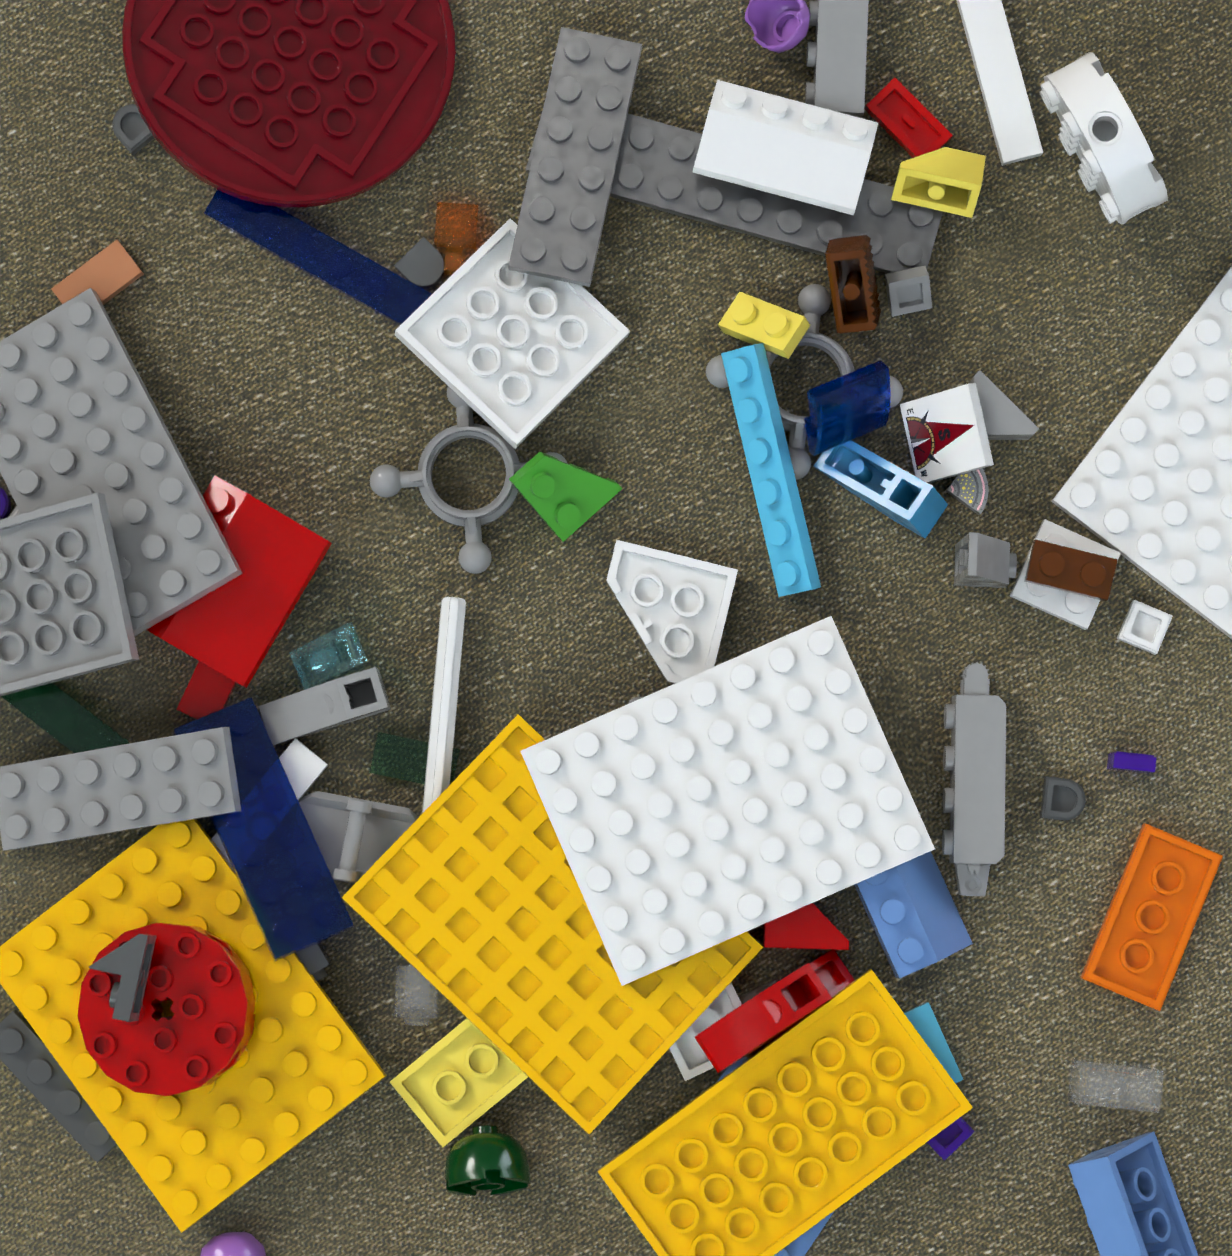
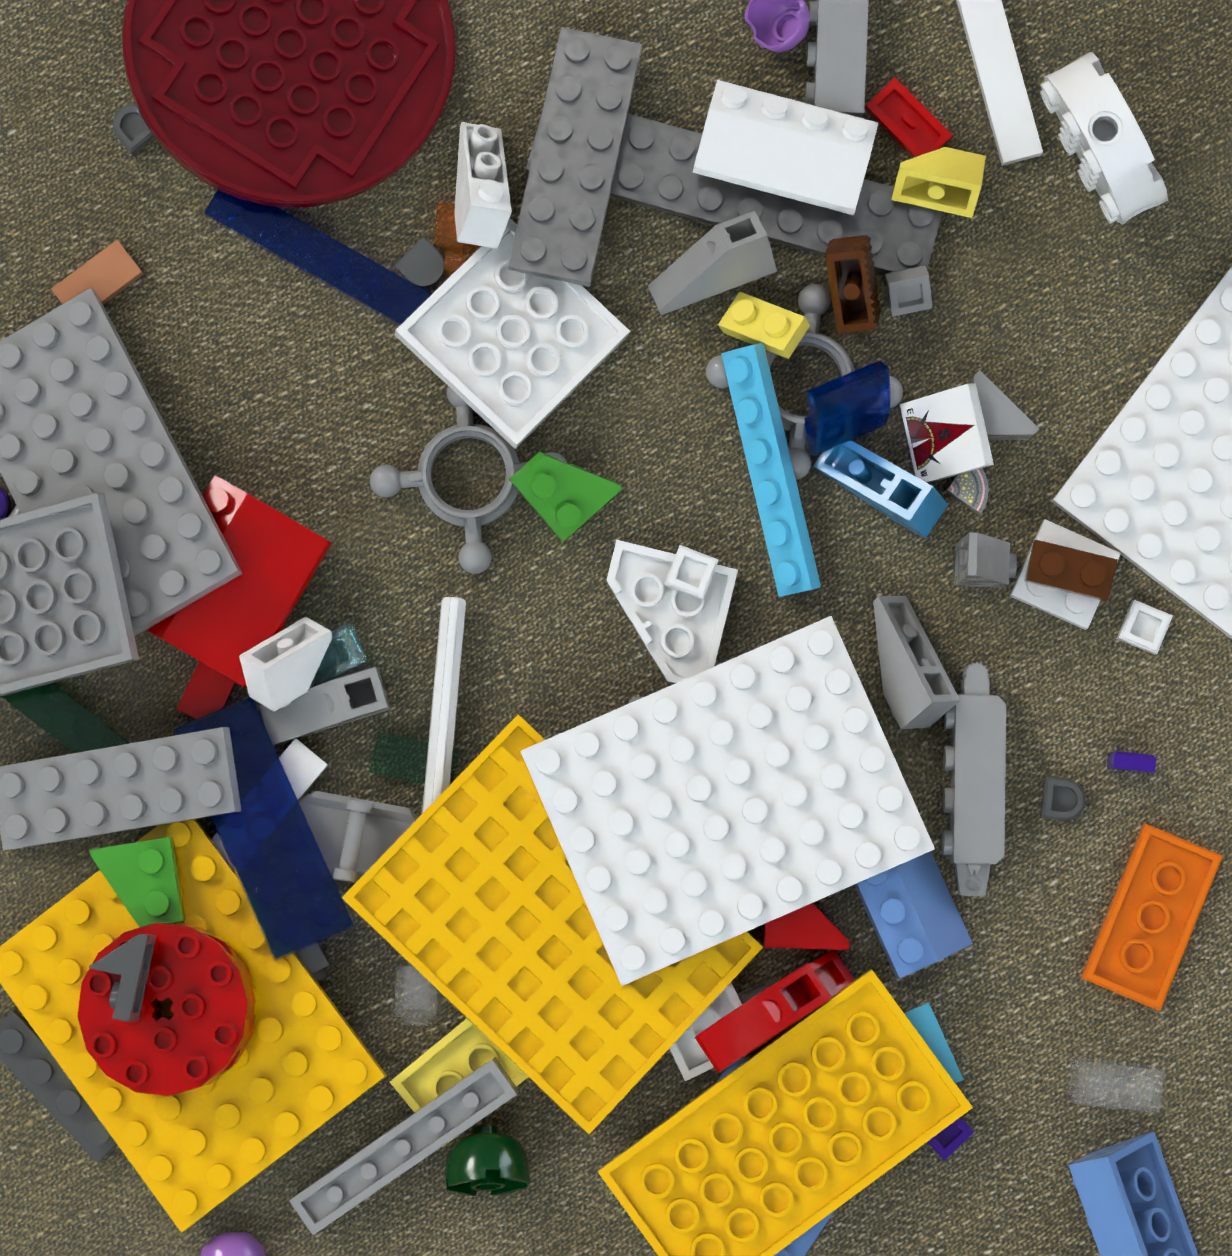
none -> bright green wing [90,837,185,927]
none -> white slope [239,617,332,712]
none -> light grey plate [289,1057,520,1235]
none -> white slope [454,122,512,249]
none -> light grey slope [648,210,777,315]
none -> white tile [665,545,719,600]
none -> light grey slope [873,596,960,730]

